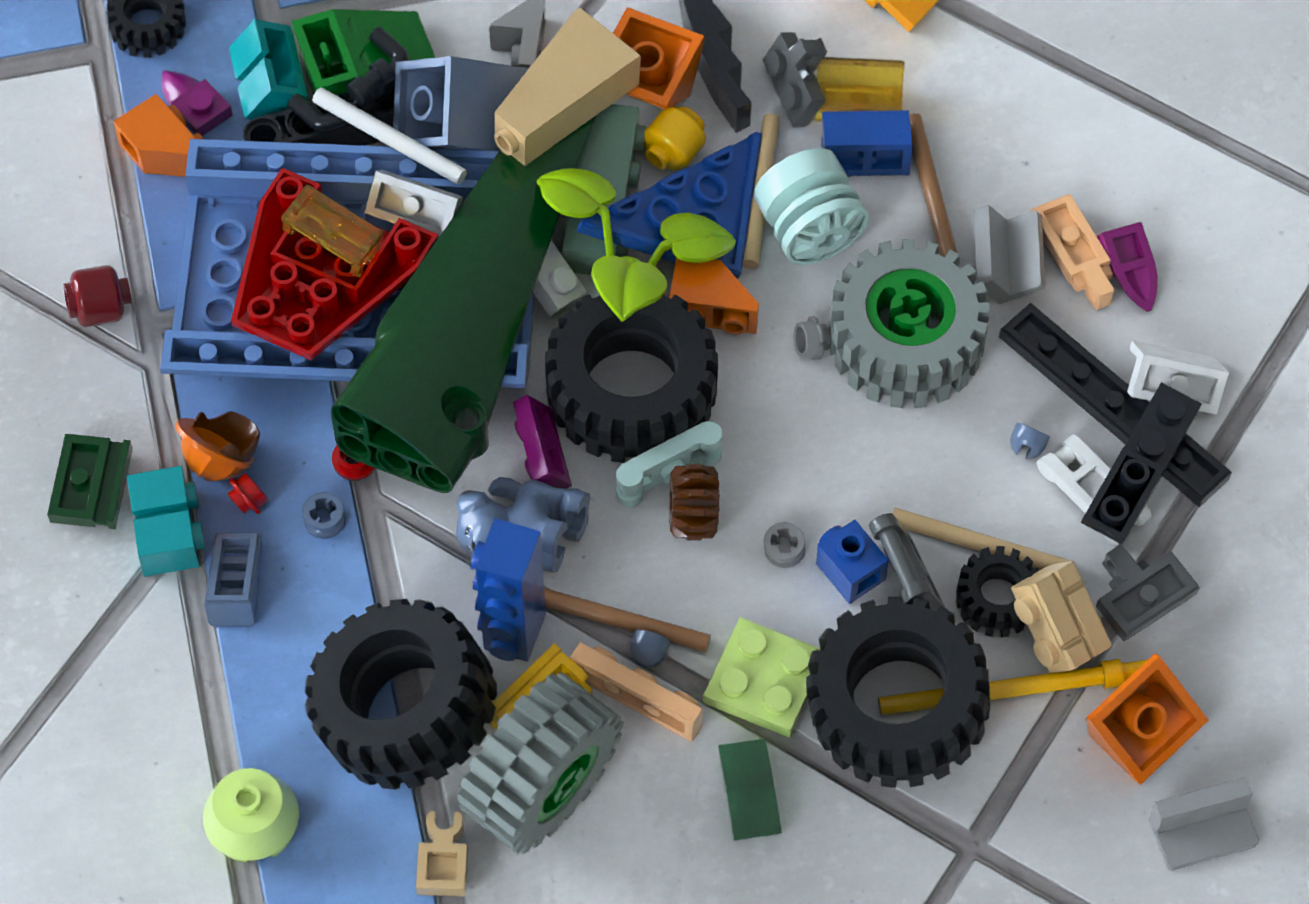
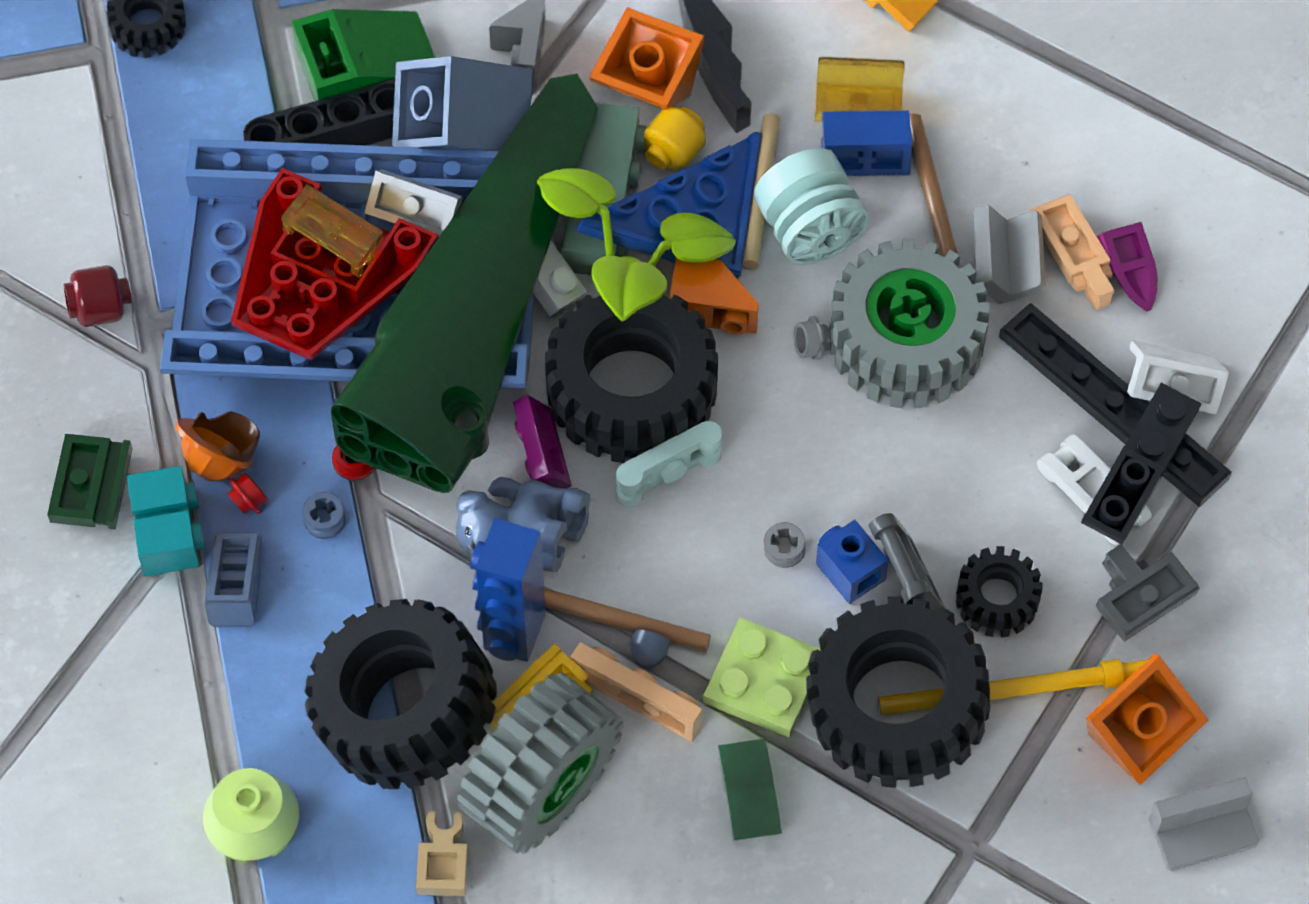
orange slope [113,94,204,177] -> none
magenta plate [162,70,233,136] -> none
teal piece [229,19,308,120] -> none
black piece [288,27,409,132] -> none
white bar [313,87,467,185] -> none
tan slope [494,8,641,166] -> none
reddish brown gear [669,464,720,541] -> none
dark grey hinge [763,32,827,127] -> none
tan bar [892,507,1071,570] -> none
sand blue hinge [1010,421,1050,459] -> none
tan brick [1011,561,1112,673] -> none

